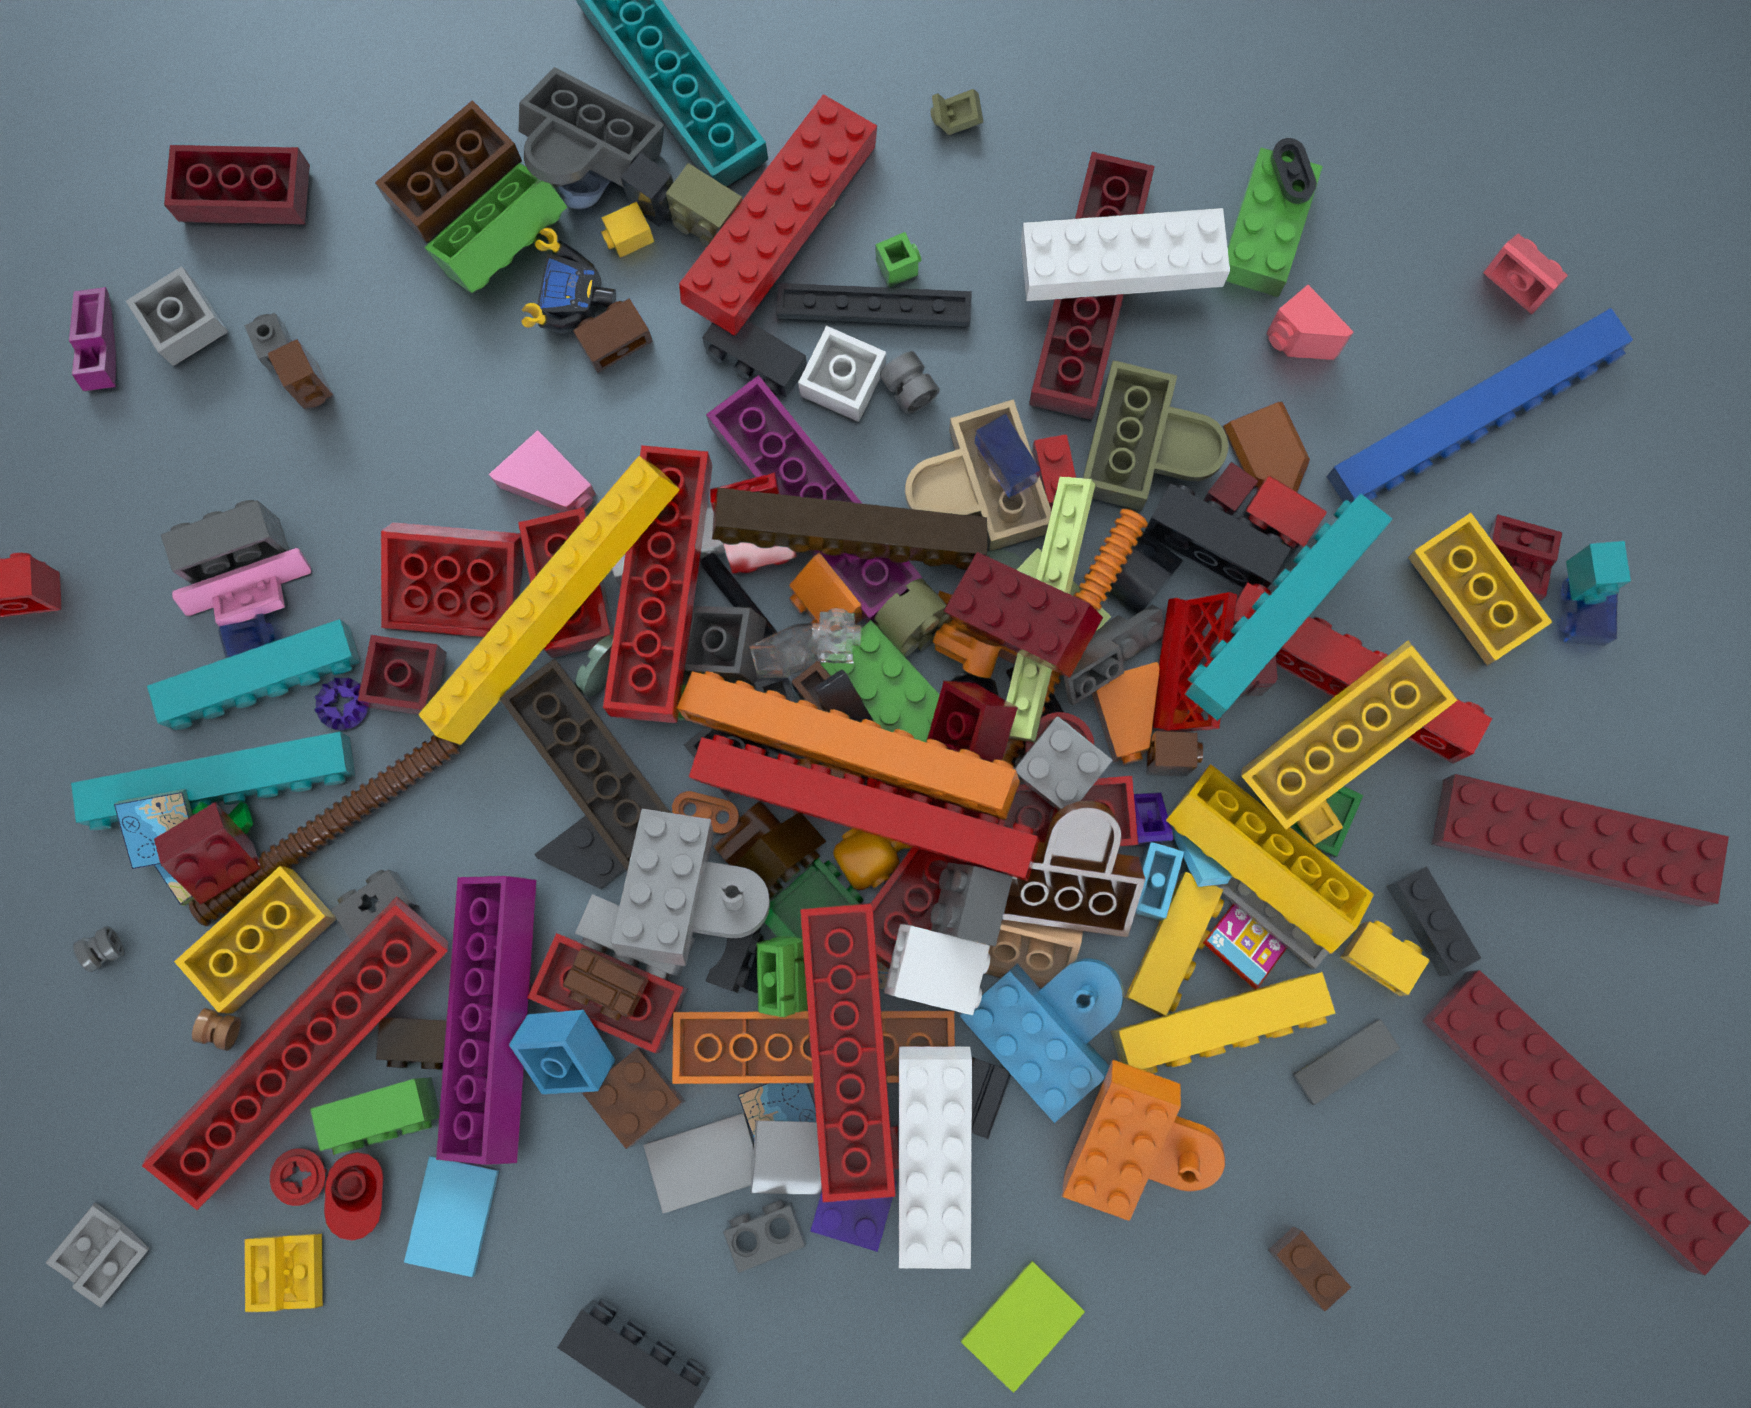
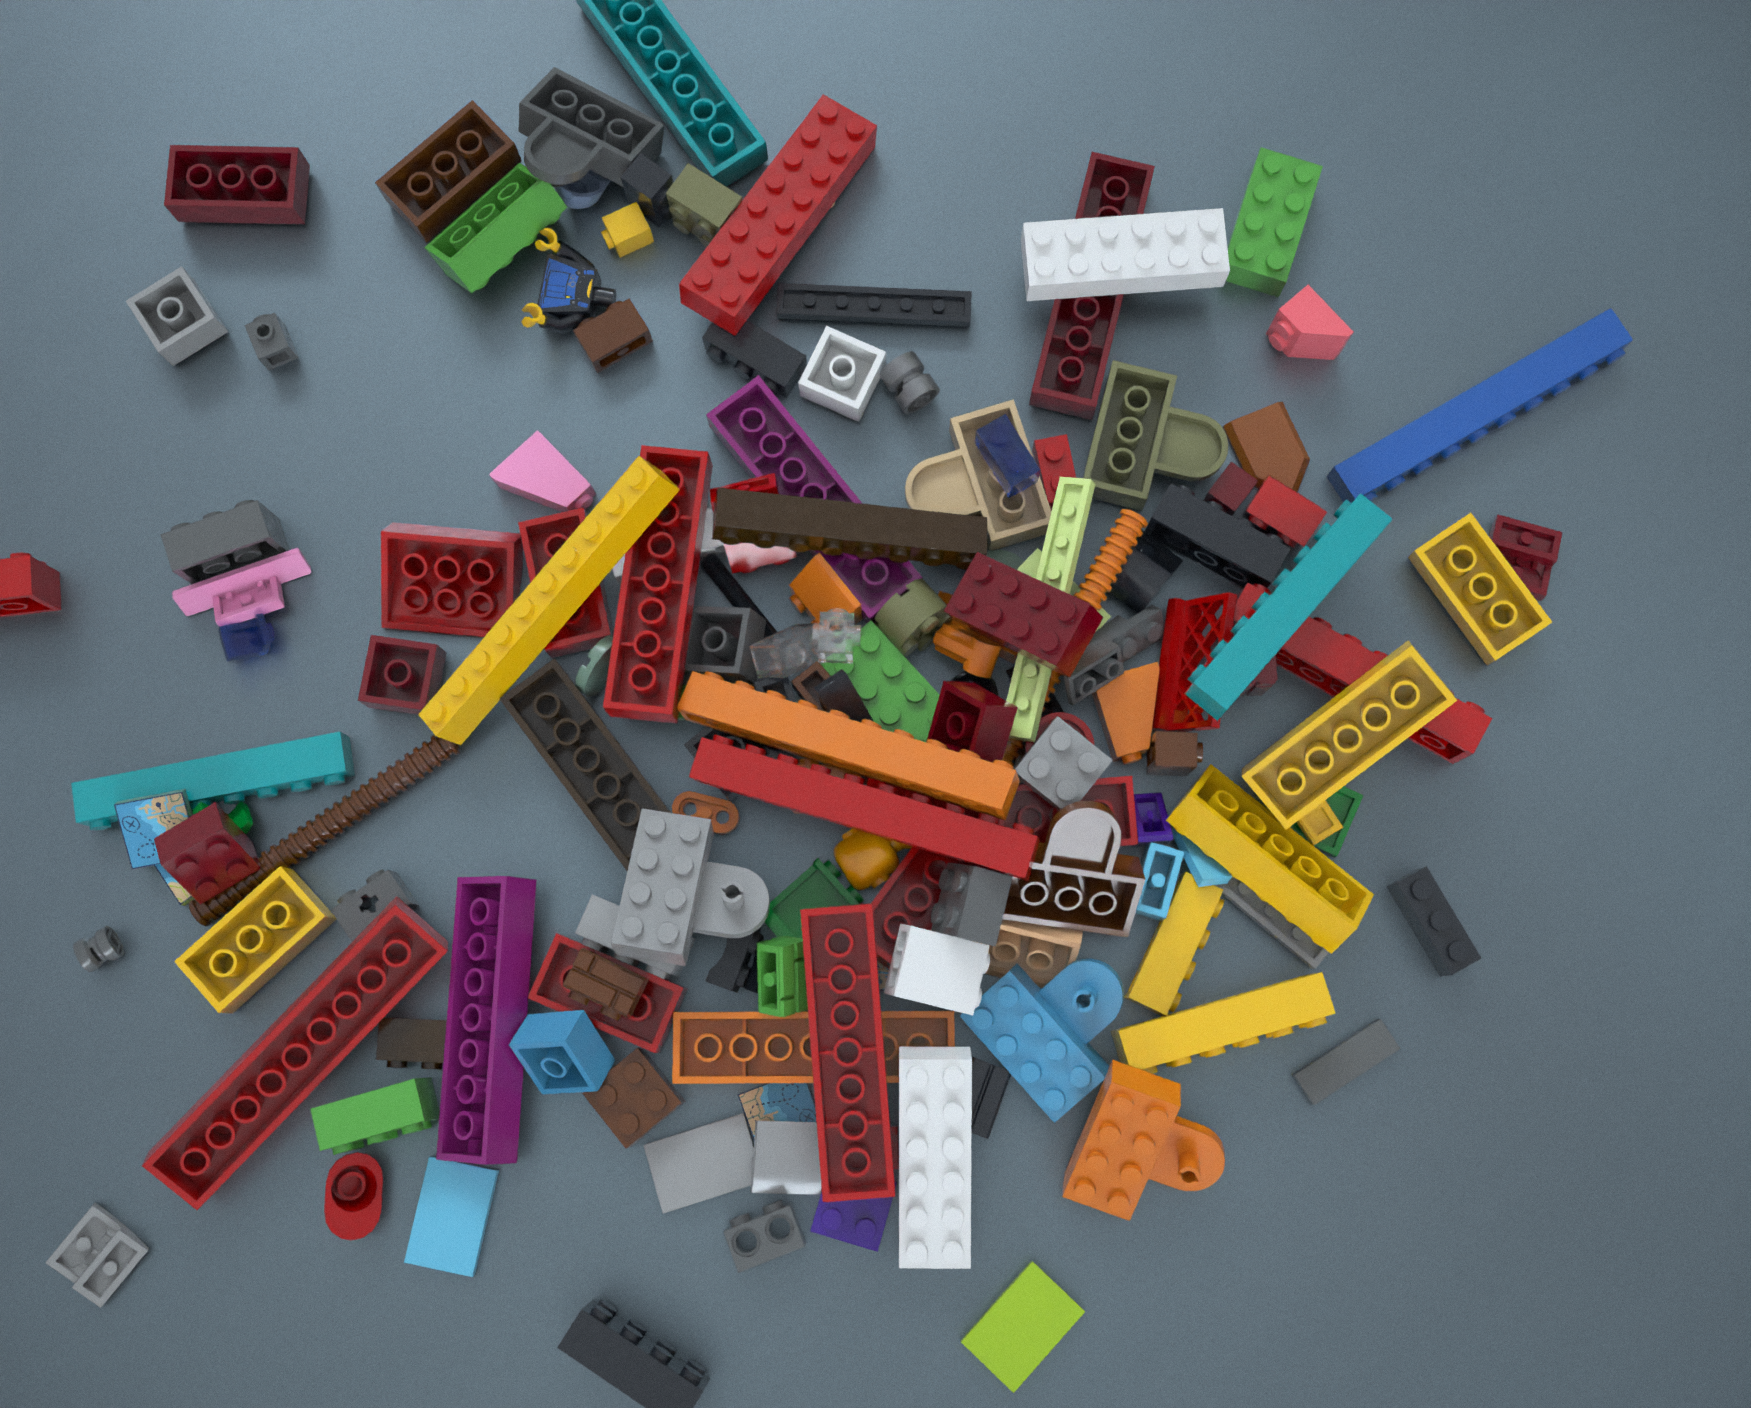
magenta slope [69,287,116,391] -> none
teal brick [147,619,361,730] -> none
medium nougat wheel [192,1008,241,1051] -> none
yellow slope [245,1234,323,1312] -> none
reddish brown brick [267,339,333,409] -> none
red gear [270,1148,327,1206] -> none
dark purple gear [314,677,369,730] -> none
black wing [534,815,626,890] -> none
reddish brown piece [713,801,781,866] -> none
dark brown brick [735,812,827,900] -> none
bright green brick [875,232,922,288] -> none
olive bracket [930,88,983,135] -> none
piece [1203,904,1287,990] -> none
reddish brown brick [1268,1227,1351,1311] -> none
black plate [1271,138,1317,204] -> none
yellow brick [1340,920,1430,996] -> none
dark red brick [1422,970,1751,1276] -> none
dark red brick [1431,774,1729,907] -> none
coral slope [1483,233,1568,314] -> none
clear blue brick [1560,577,1618,646] -> none
teal brick [1566,541,1631,604] -> none

